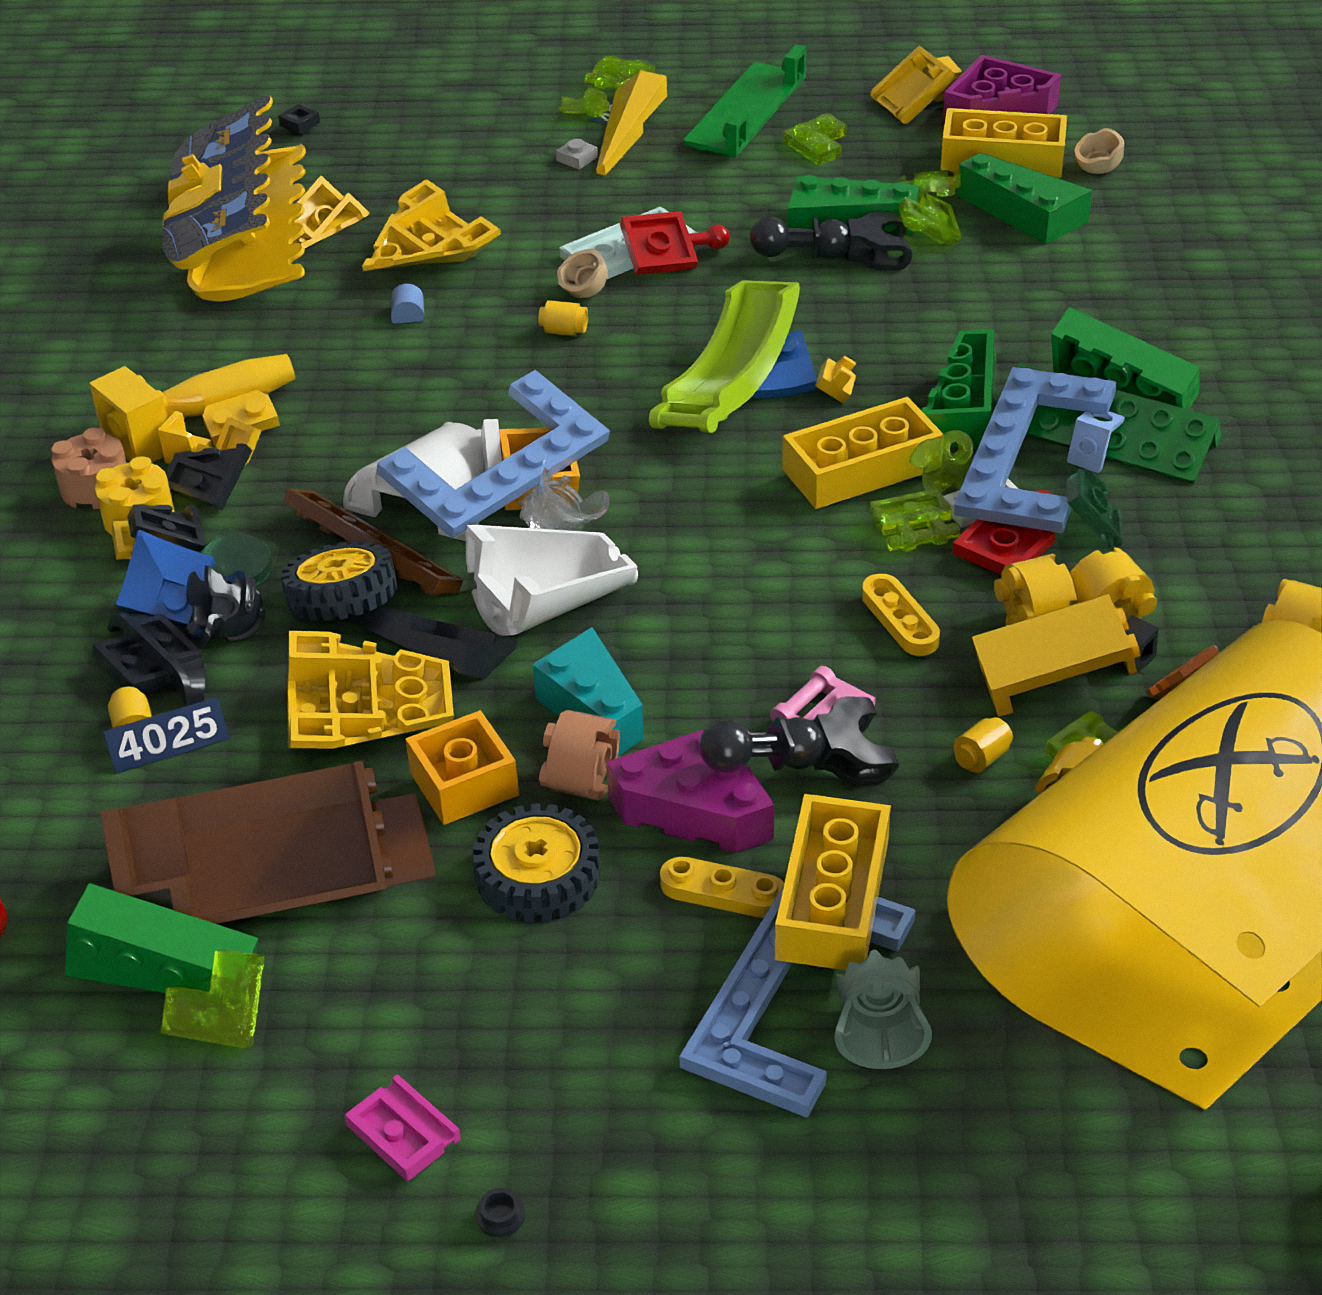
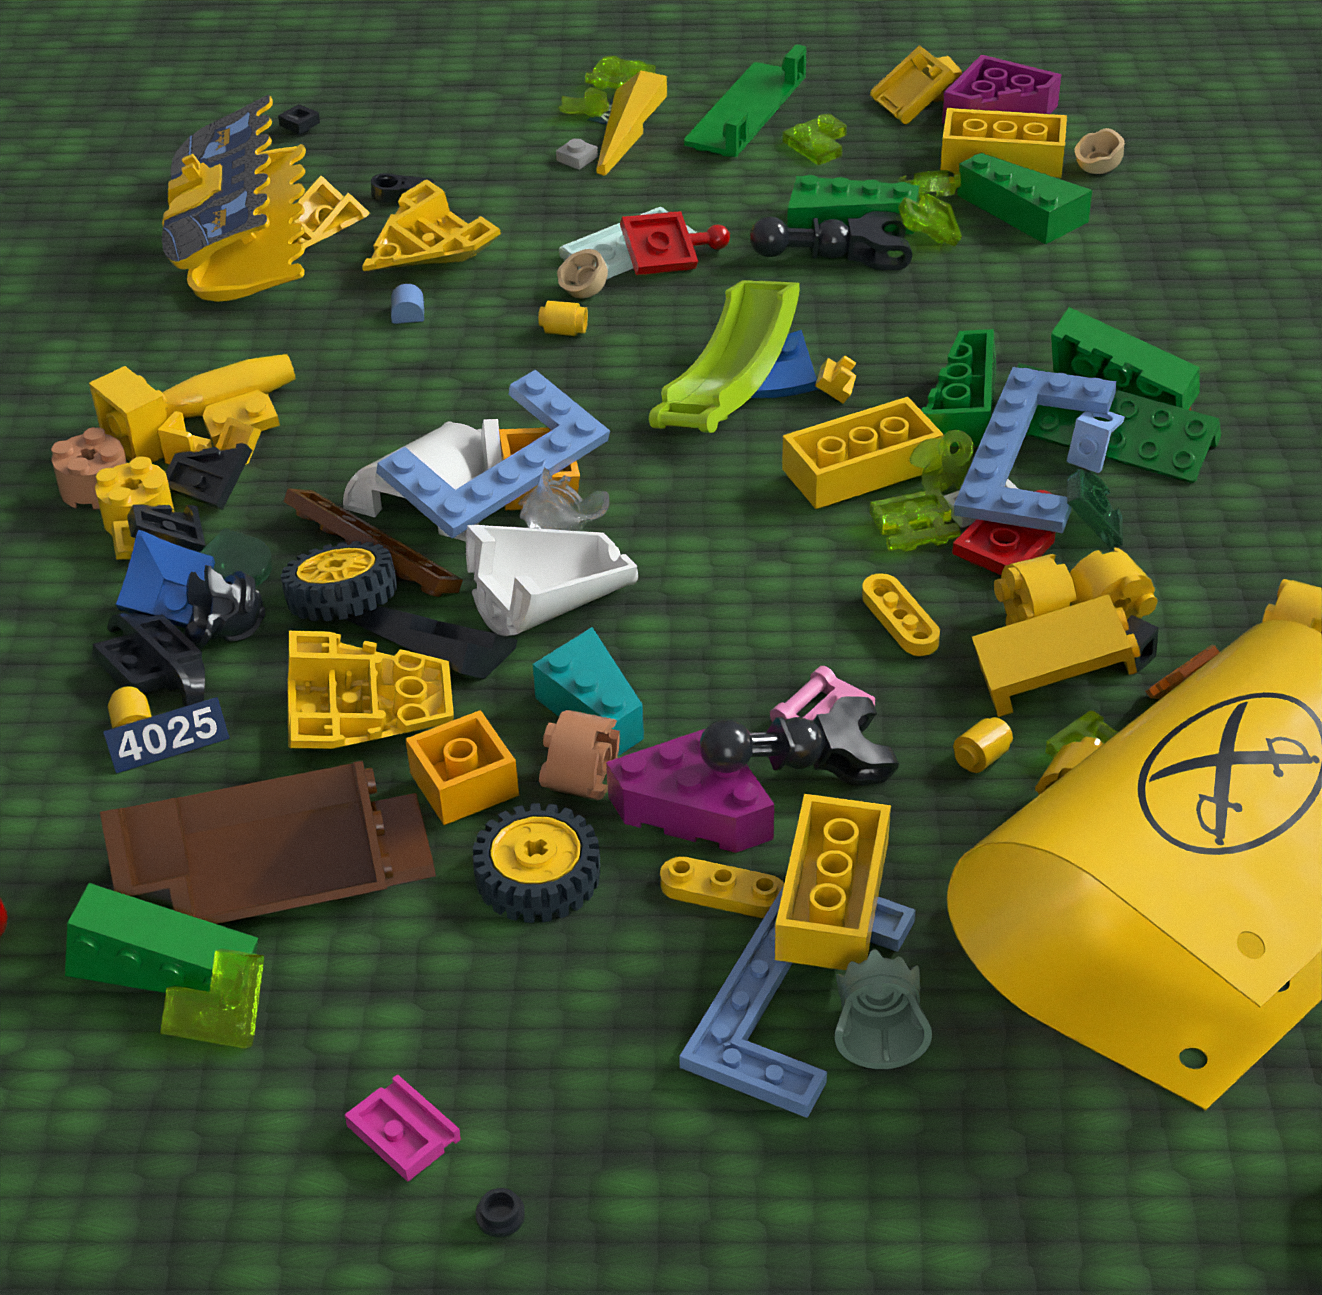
none -> black piece [371,173,434,203]

